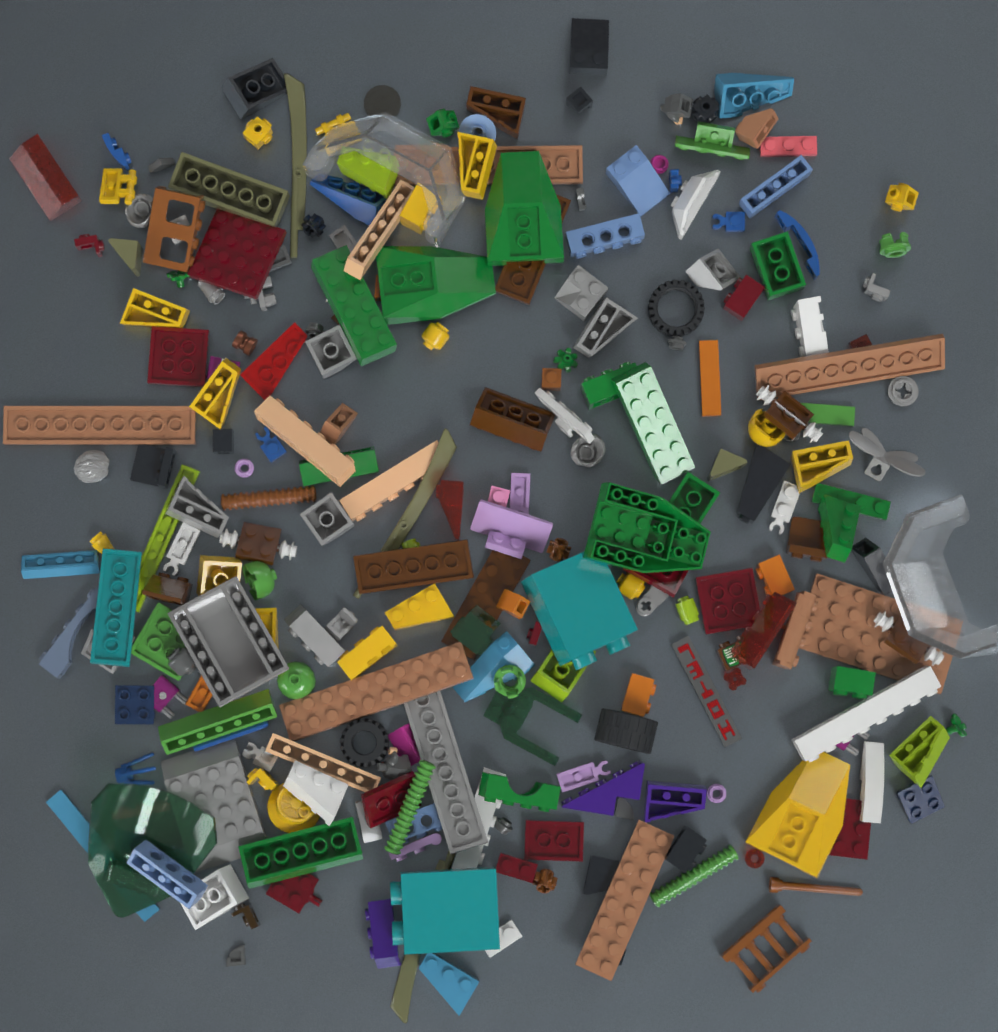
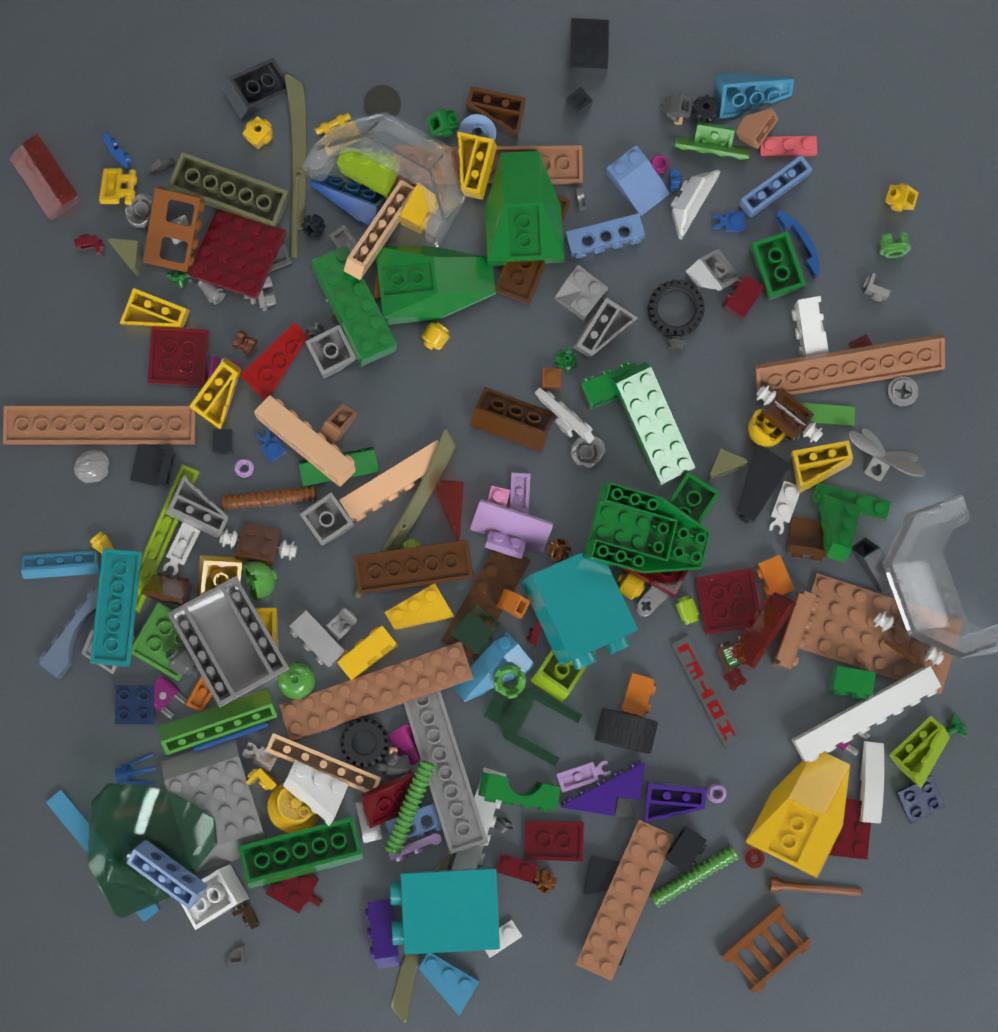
orange tile [699,340,721,417] -> none

